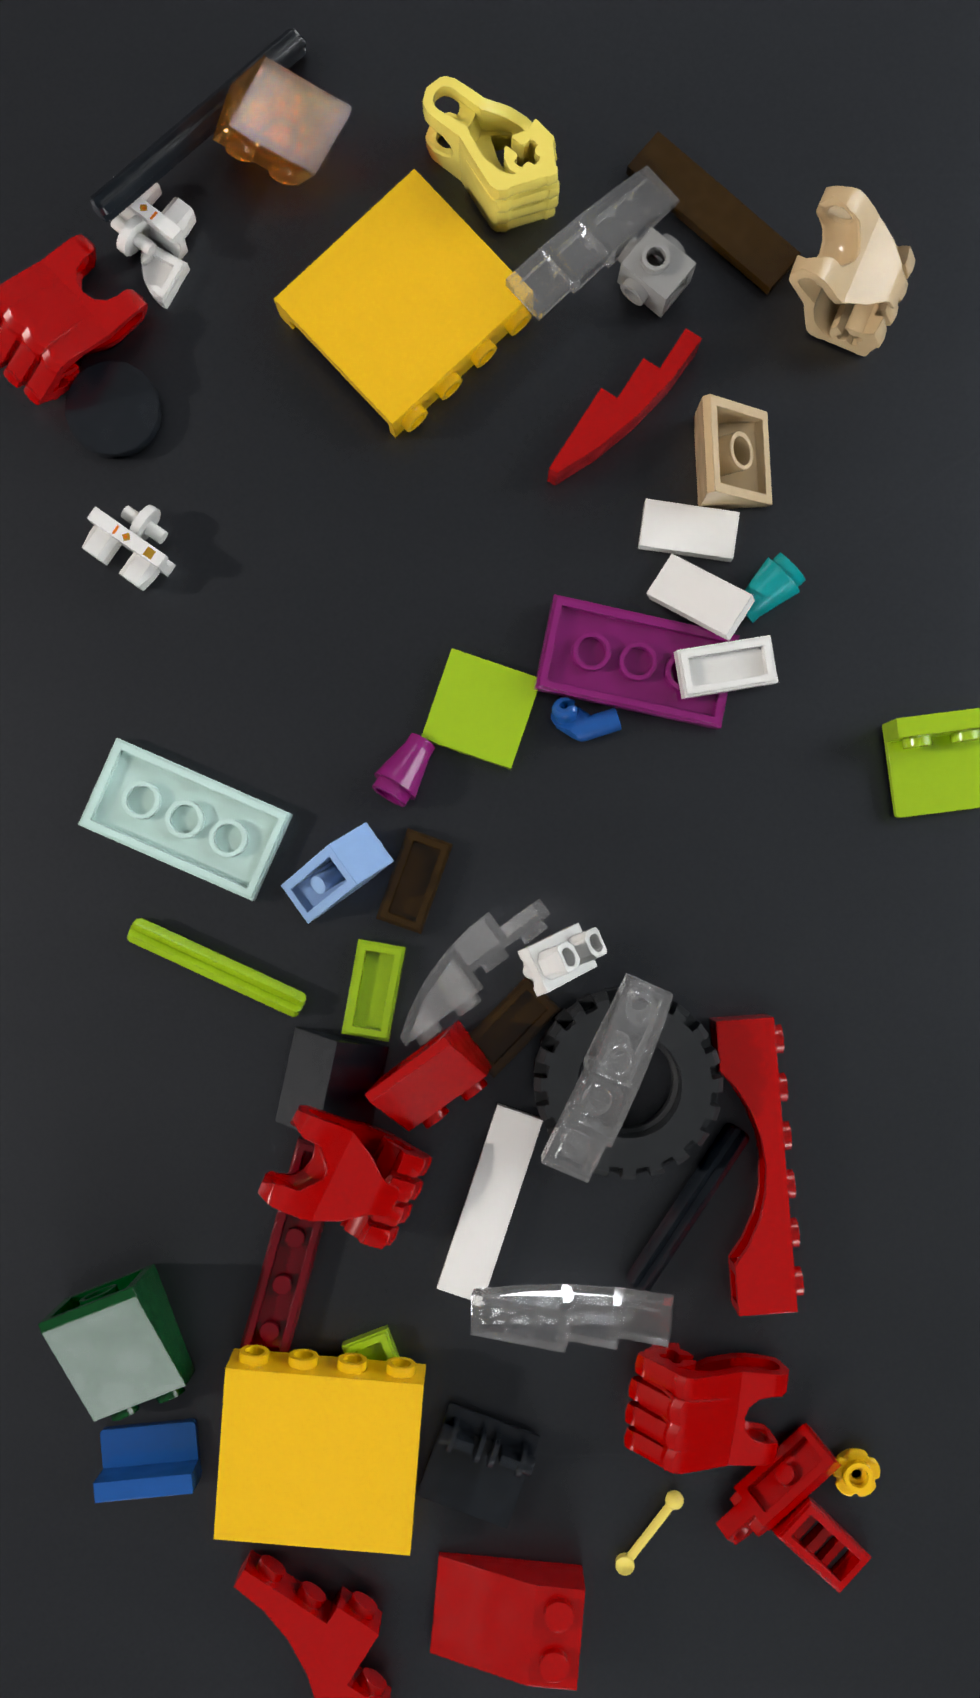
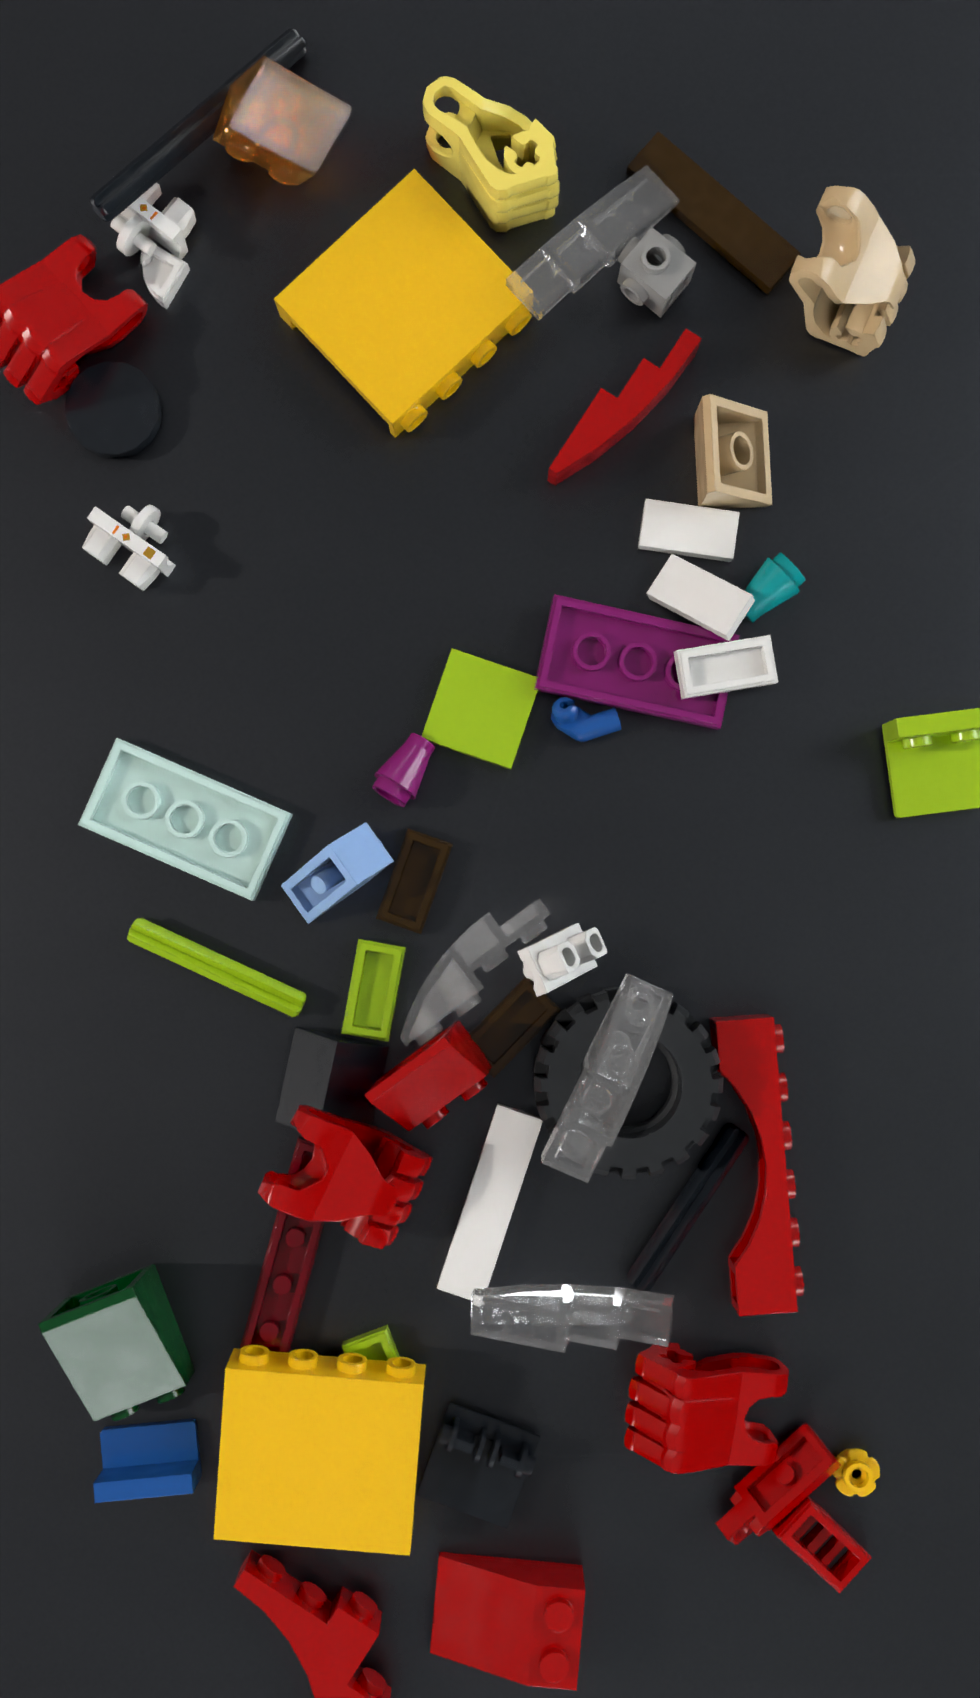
light yellow hinge [615,1490,684,1576] -> none

